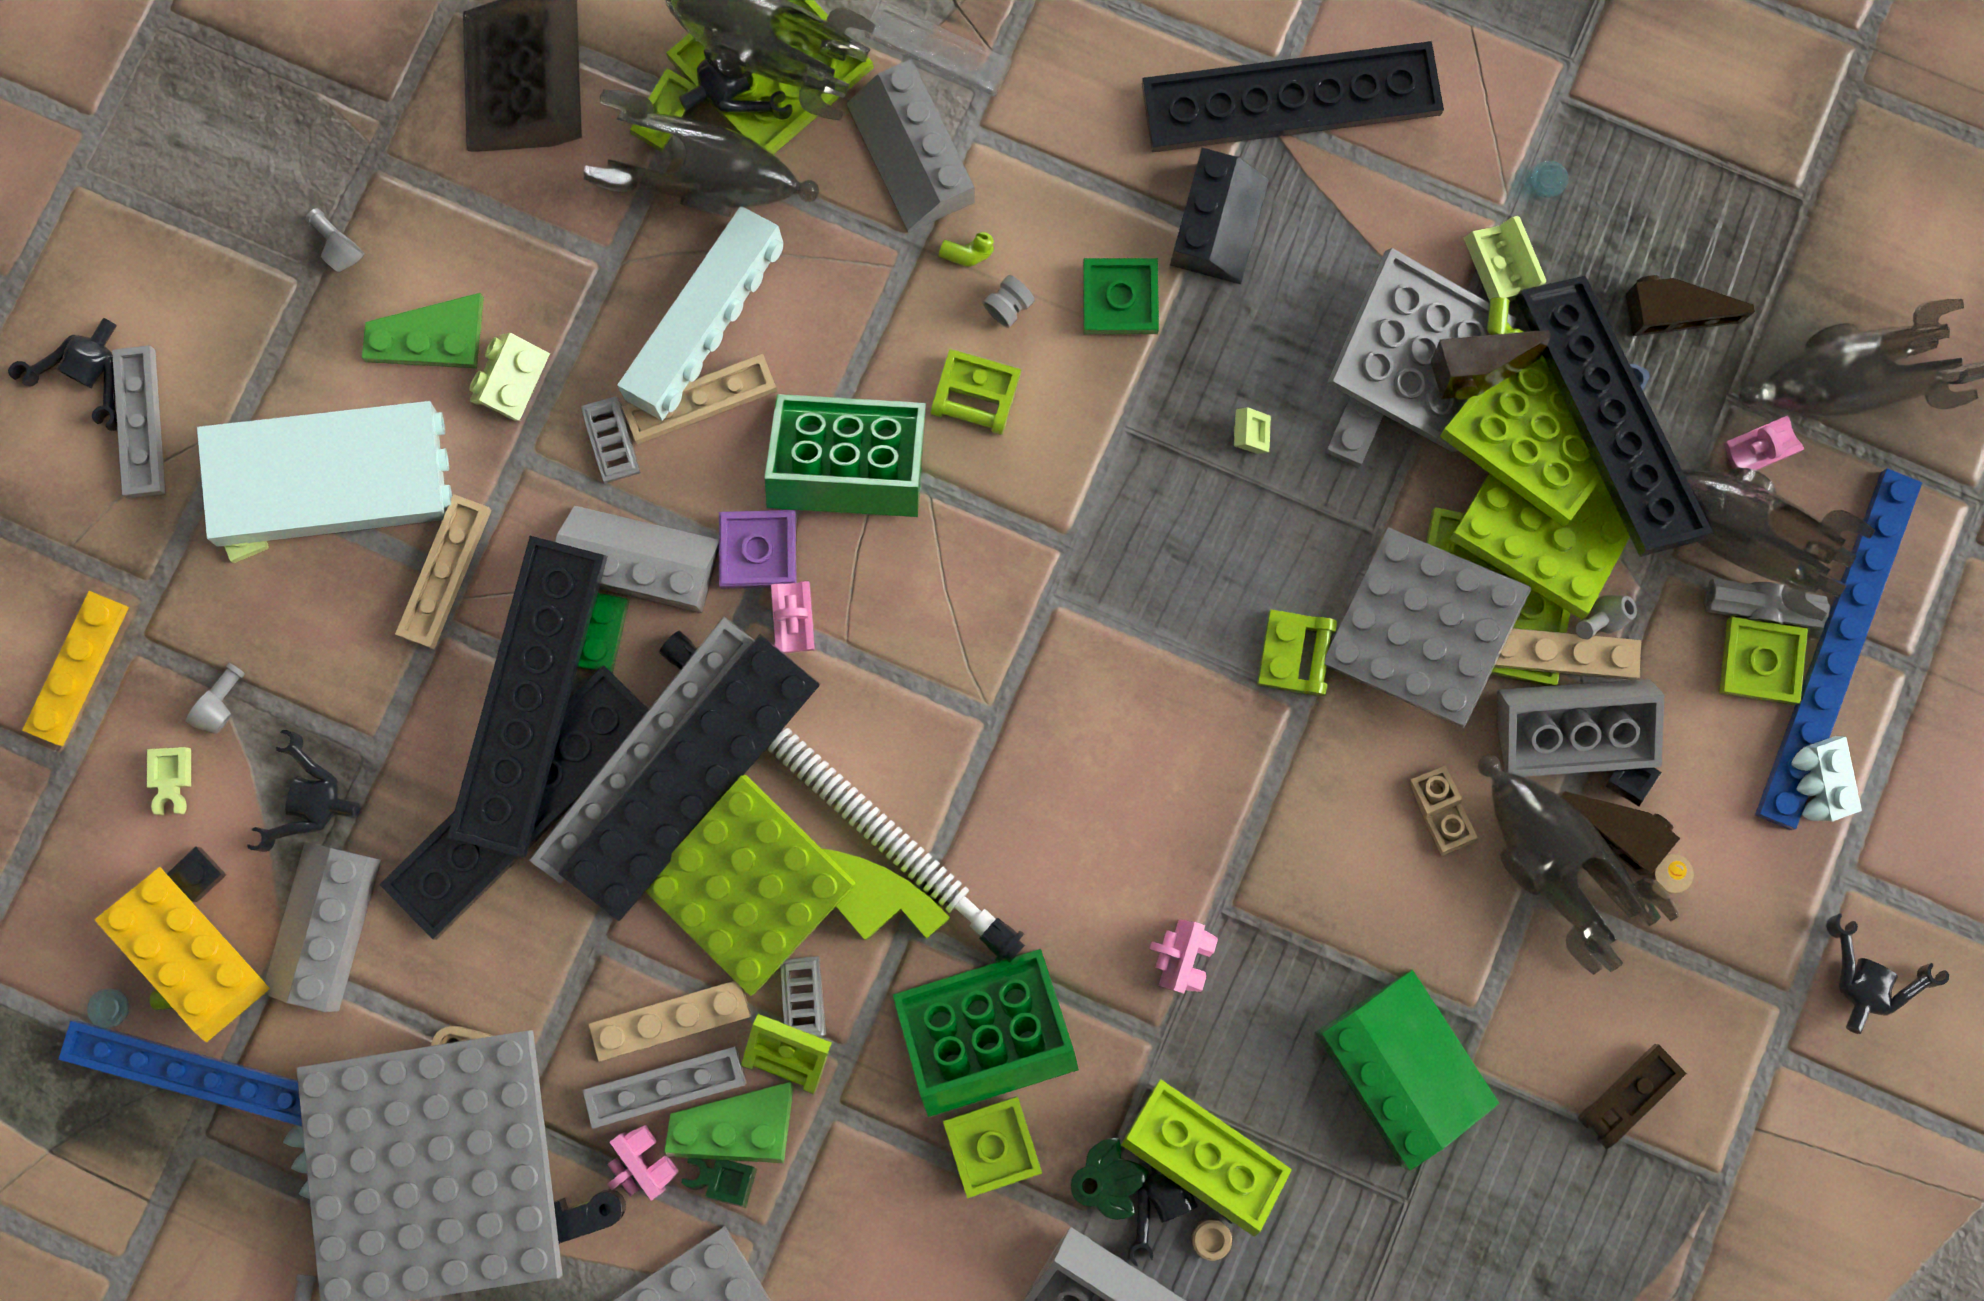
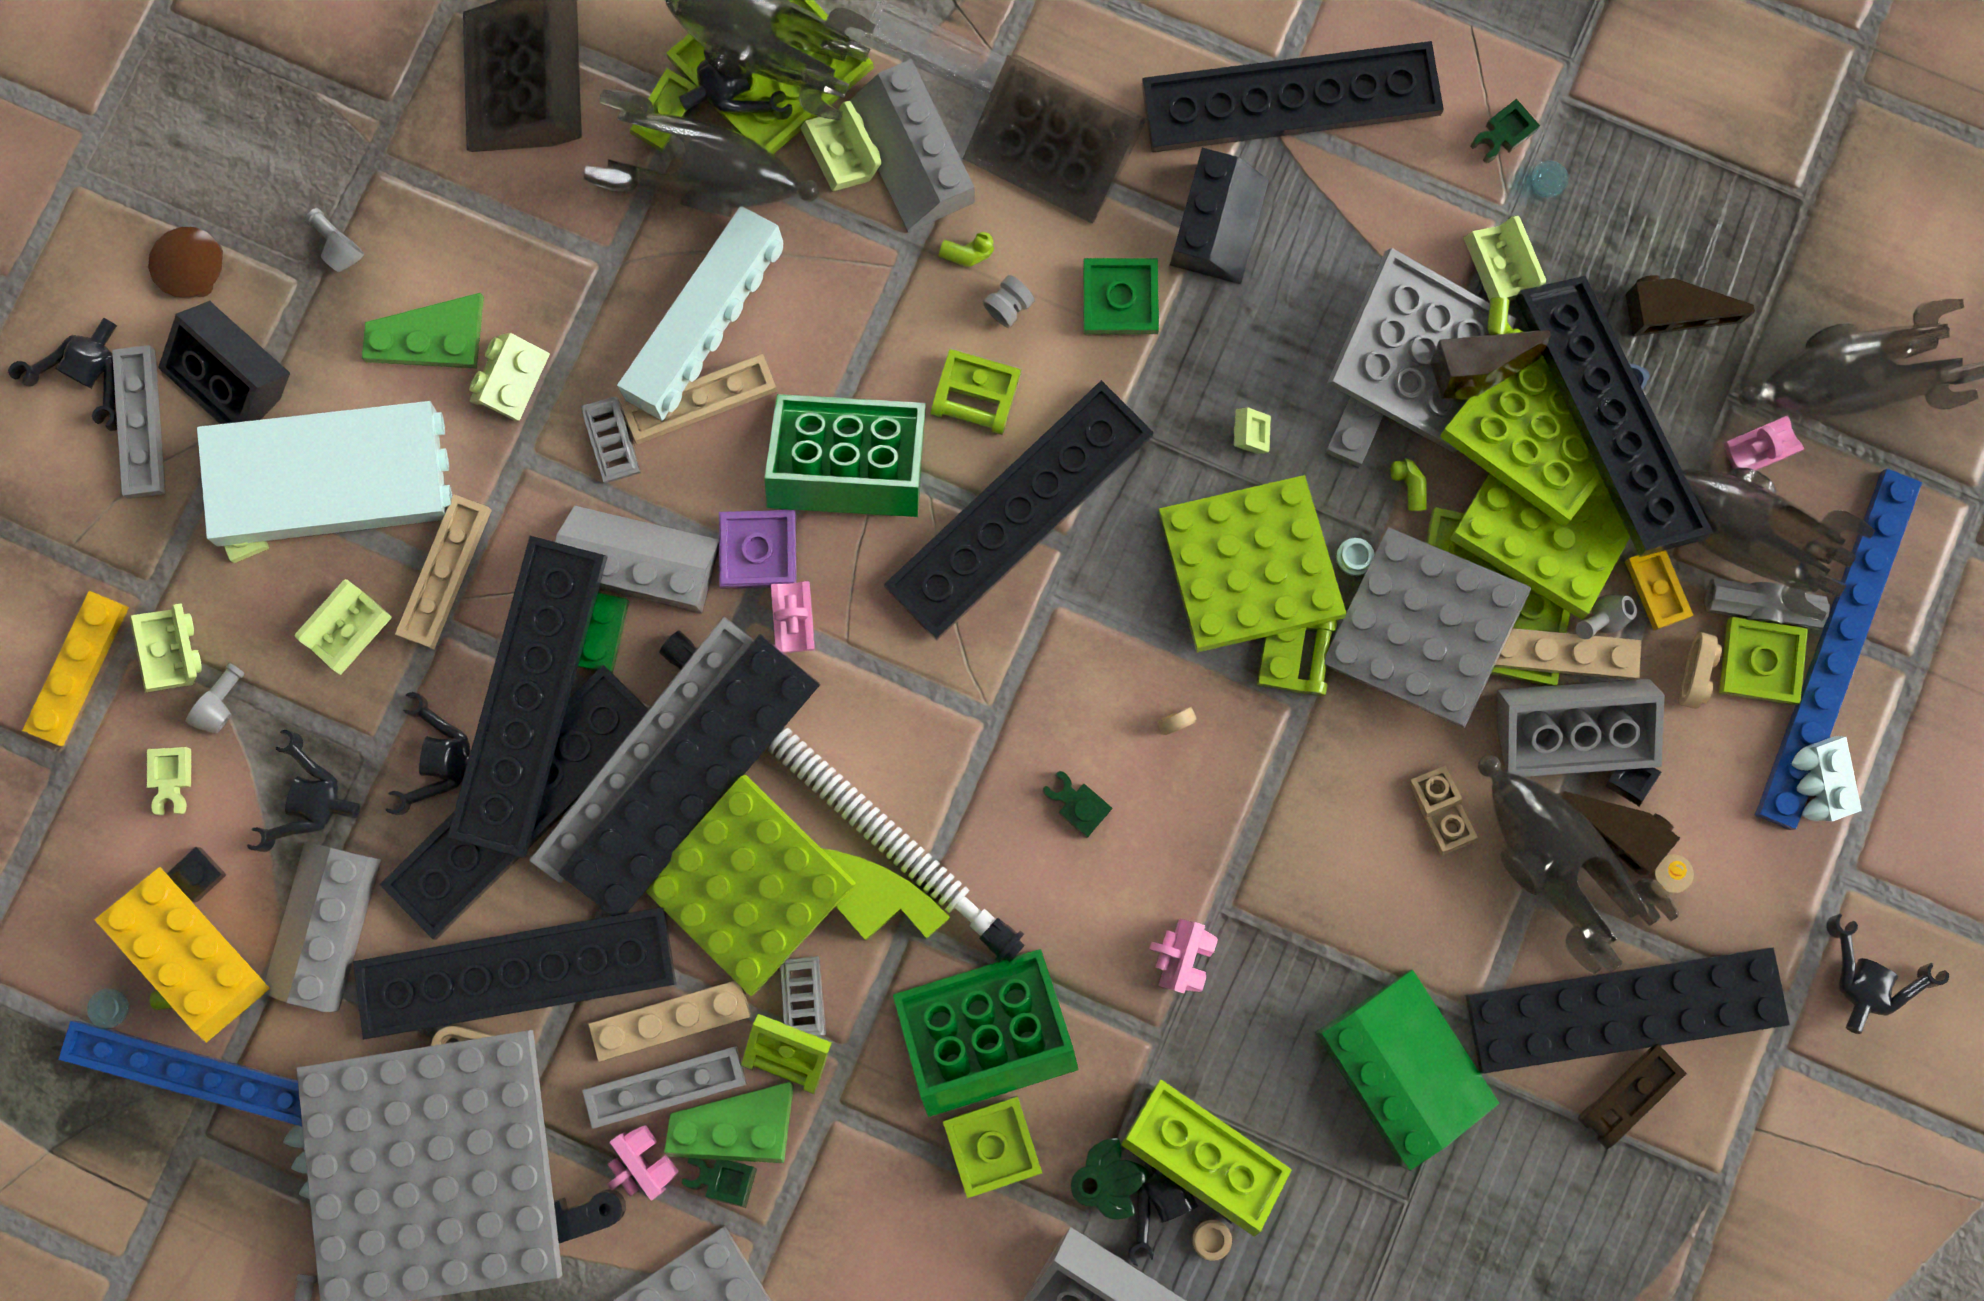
none -> yellowish green bracket [130,603,202,693]
none -> reddish brown dish [148,227,223,298]
none -> black slope [158,301,290,424]
none -> yellowish green bracket [295,579,392,675]
none -> black plate [353,907,677,1040]
none -> black piece [385,692,471,815]
none -> yellowish green bracket [800,101,881,191]
none -> black plate [884,380,1154,641]
none -> clear smoke slope [962,54,1147,224]
none -> dark green plate [1043,771,1113,838]
none -> tan tile [1156,707,1197,736]
none -> lime plate [1158,475,1347,653]
none -> light aqua plate [1336,538,1375,576]
none -> lime arm [1390,459,1427,511]
none -> black plate [1465,947,1790,1074]
none -> dark green plate [1470,98,1540,163]
none -> yellow plate [1625,550,1694,631]
none -> tan plate [1679,632,1722,709]

